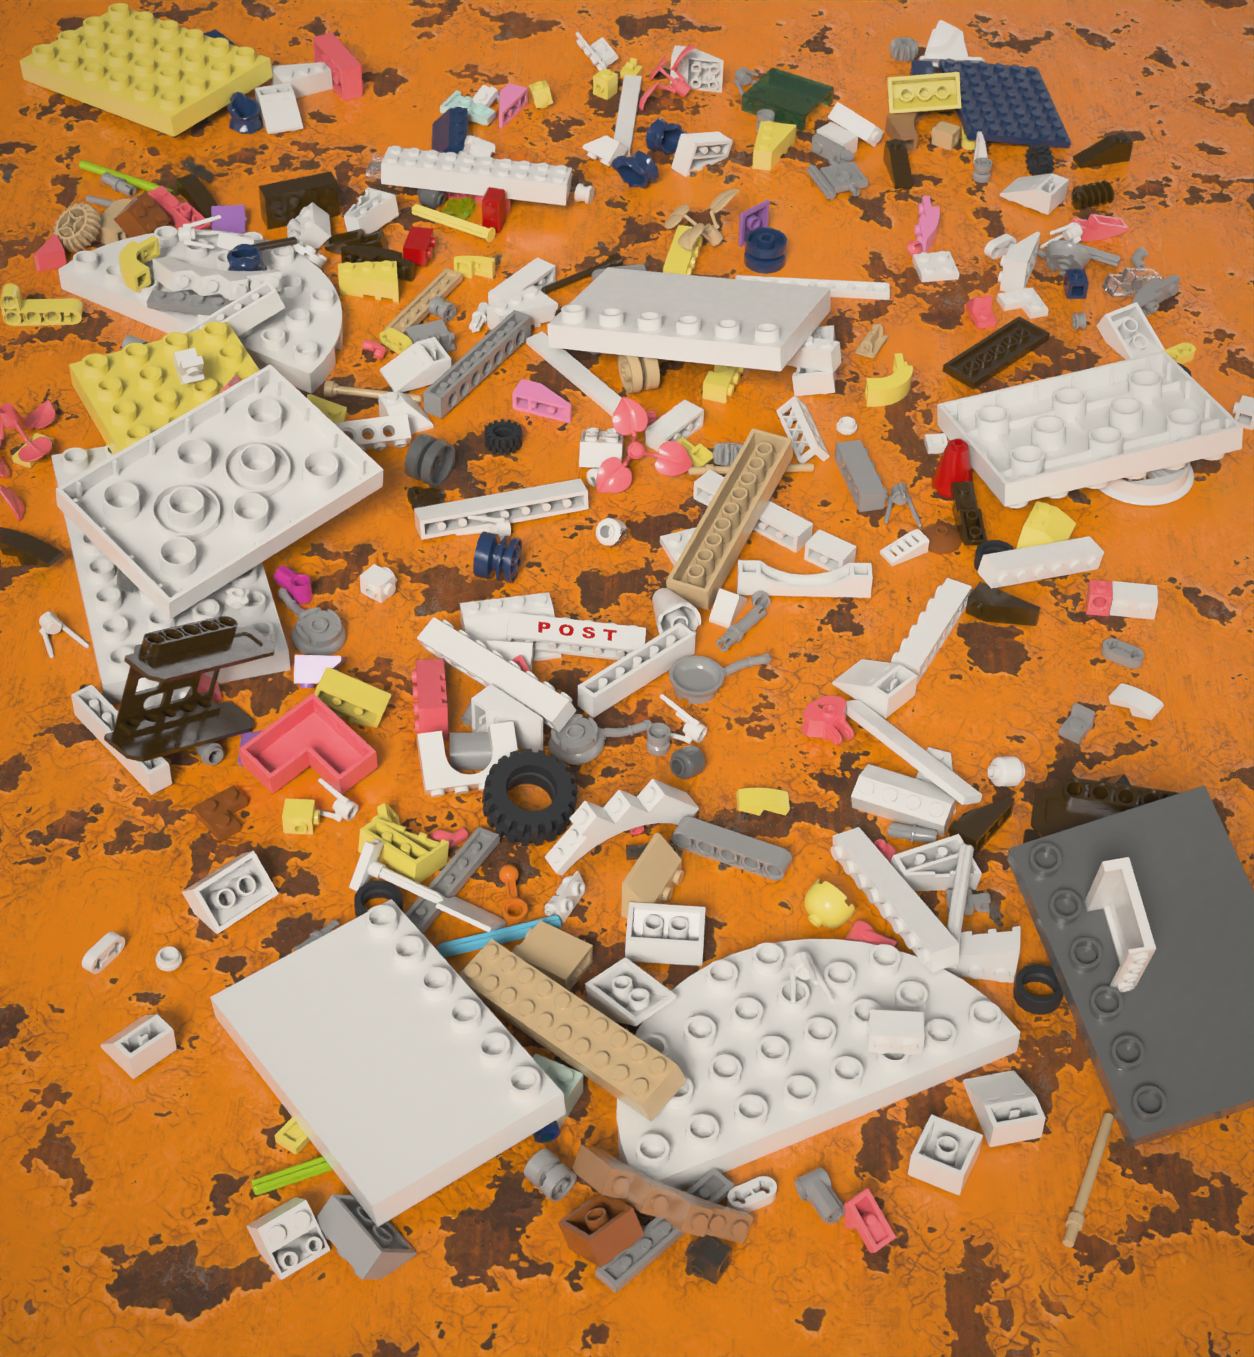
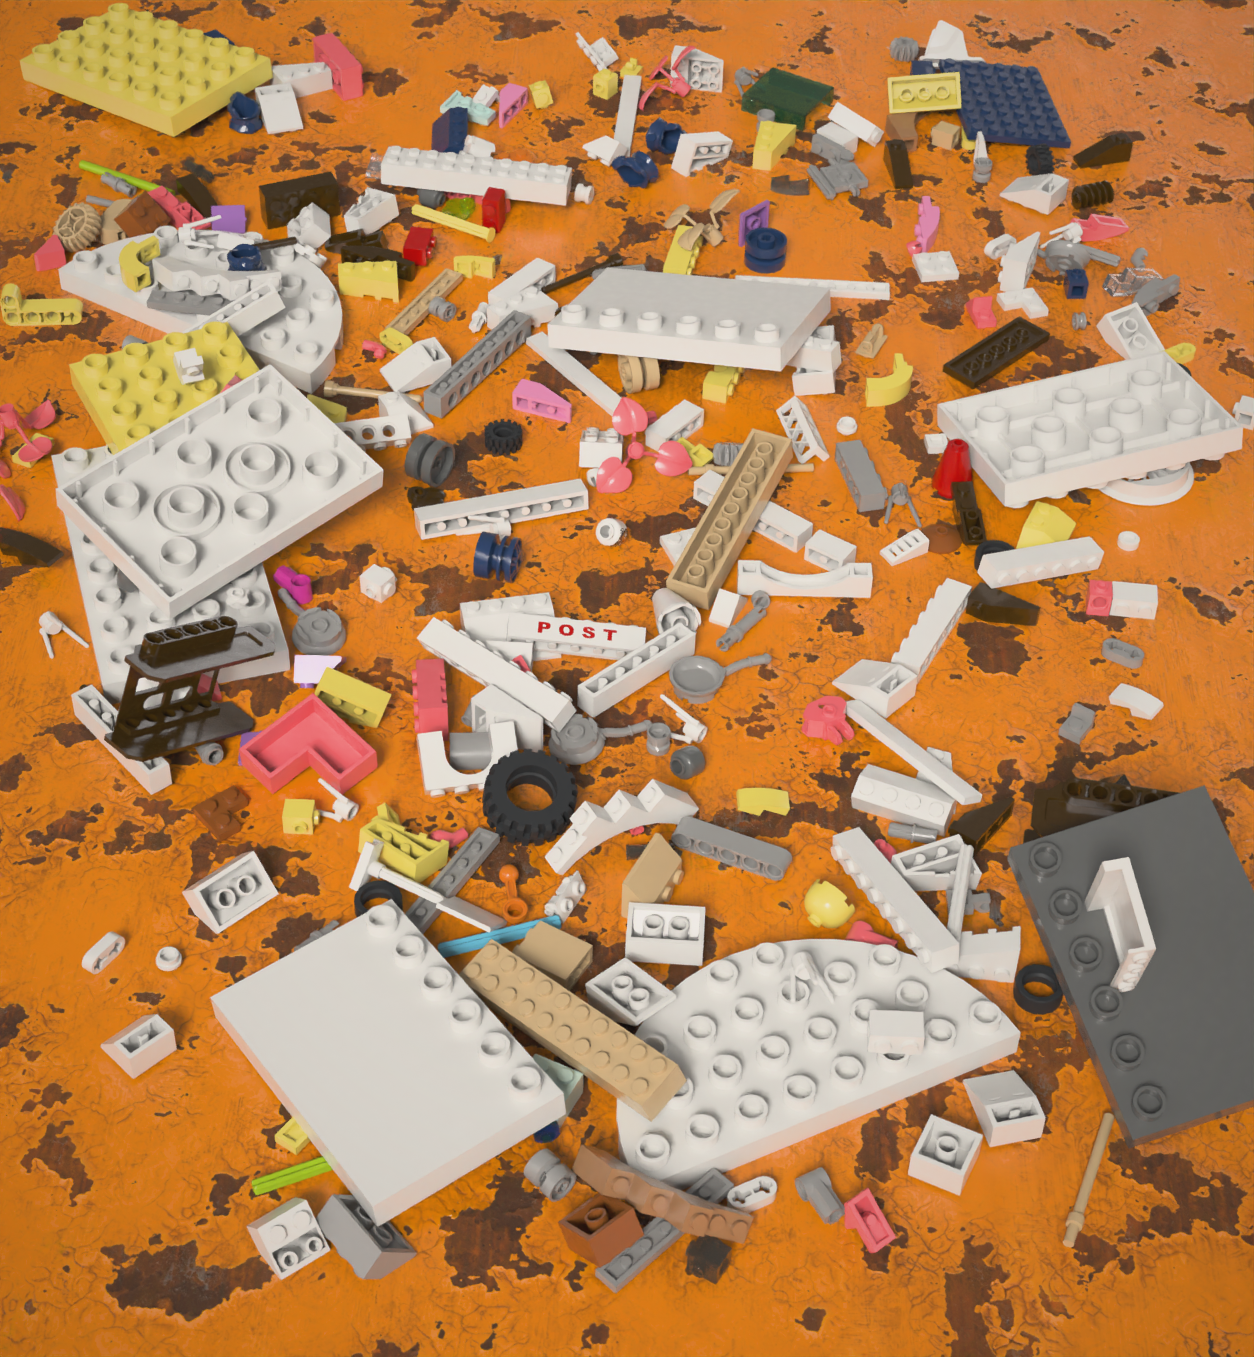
light grey hinge [405,319,456,352] -> none
white head [987,756,1025,788] -> none
none -> clear smoke slope [770,175,810,196]
none -> white tile [1117,531,1140,551]

